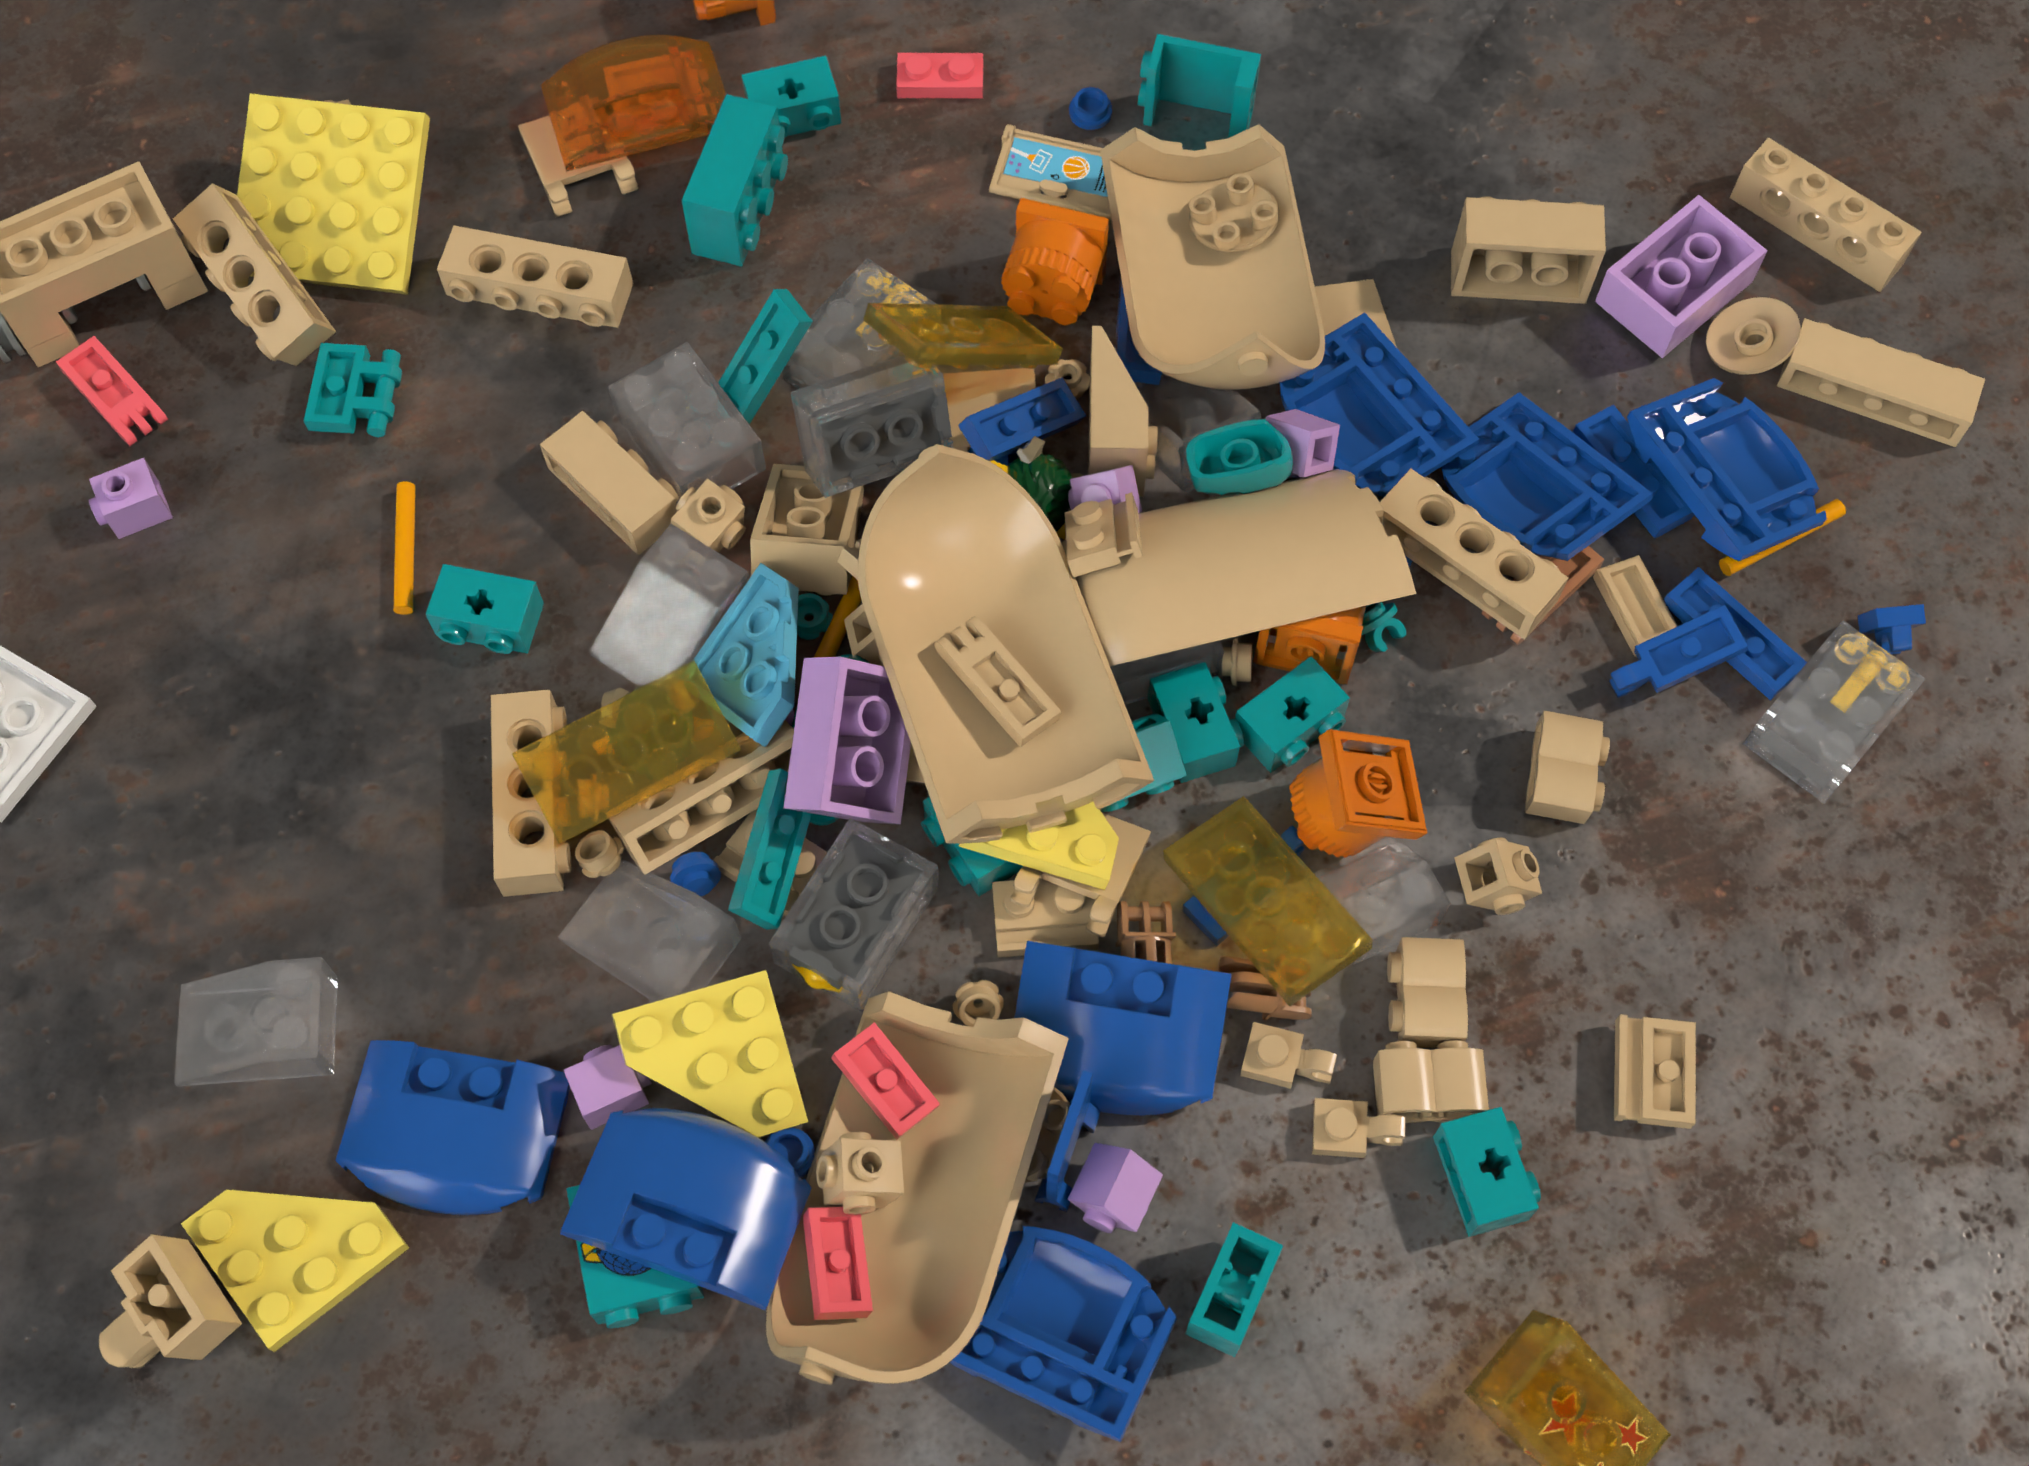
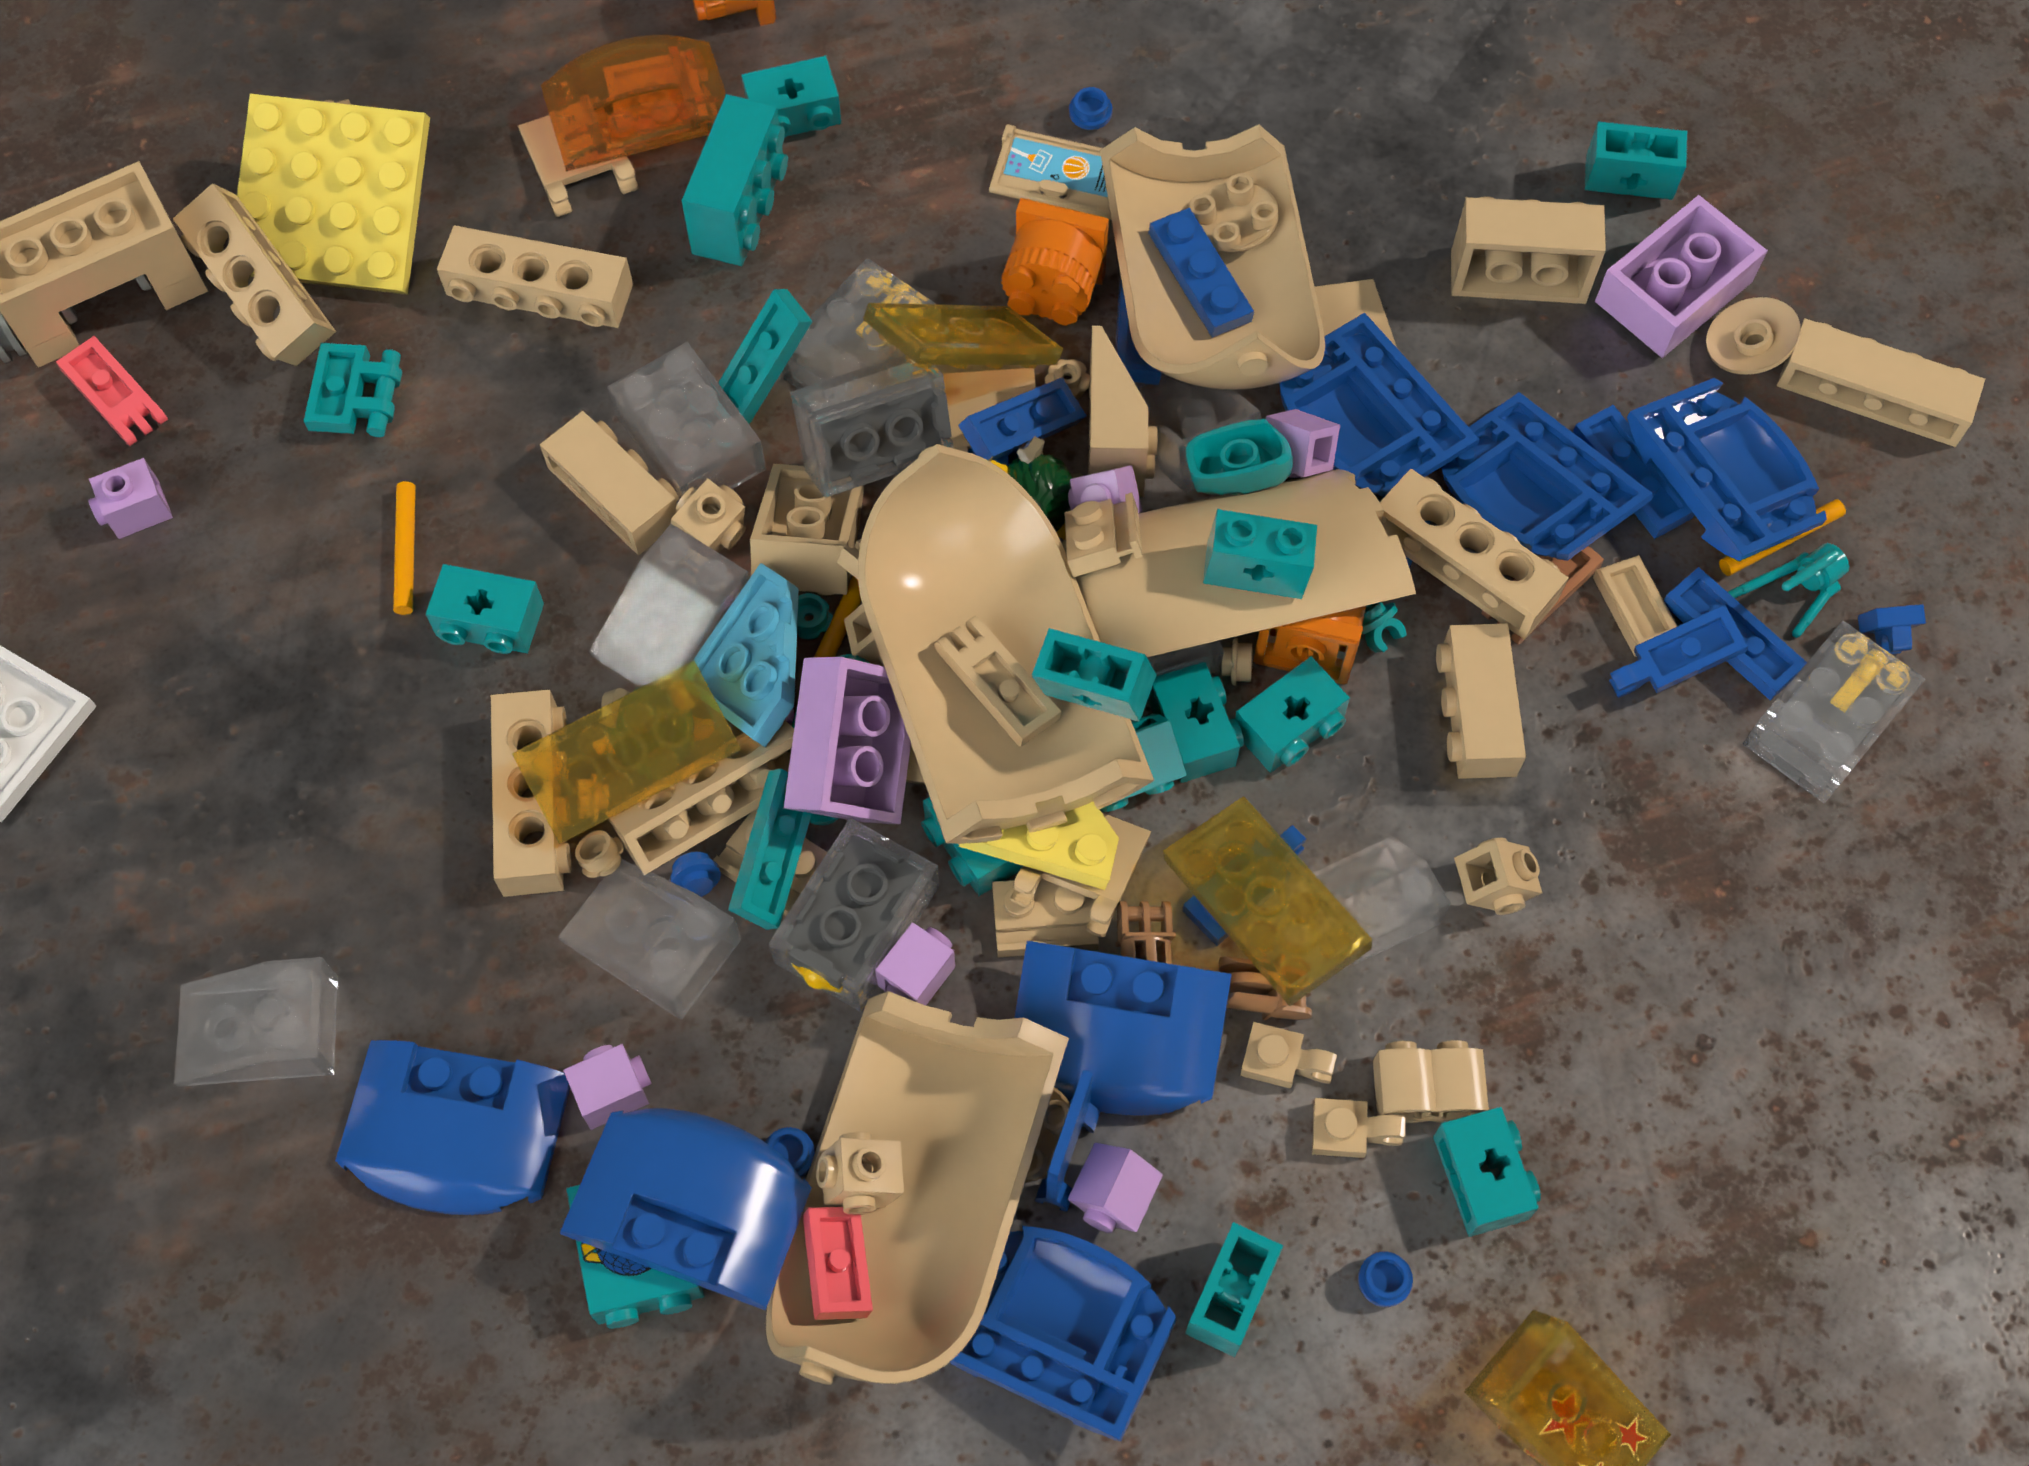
tan brick [99,1234,242,1369] -> none
light yellow plate [181,1190,409,1352] -> none
light yellow plate [612,970,808,1137] -> none
coral plate [831,1022,940,1140] -> none
coral plate [896,53,983,99] -> none
tan plate [953,980,1004,1027] -> none
teal panel [1138,34,1261,138] -> none
orange piece [1289,729,1427,858] -> none
tan brick [1387,937,1468,1048] -> none
tan brick [1525,711,1610,824] -> none
tan plate [1614,1014,1696,1129] -> none
tan brick [1730,137,1922,292] -> none
none -> lavender brick [875,922,955,1005]
none -> teal brick [1031,628,1156,722]
none -> blue plate [1148,208,1254,338]
none -> teal brick [1203,509,1317,599]
none -> blue plate [1358,1252,1413,1307]
none -> tan brick [1436,623,1526,779]
none -> teal brick [1585,121,1687,200]
none -> teal plant [1727,543,1849,638]

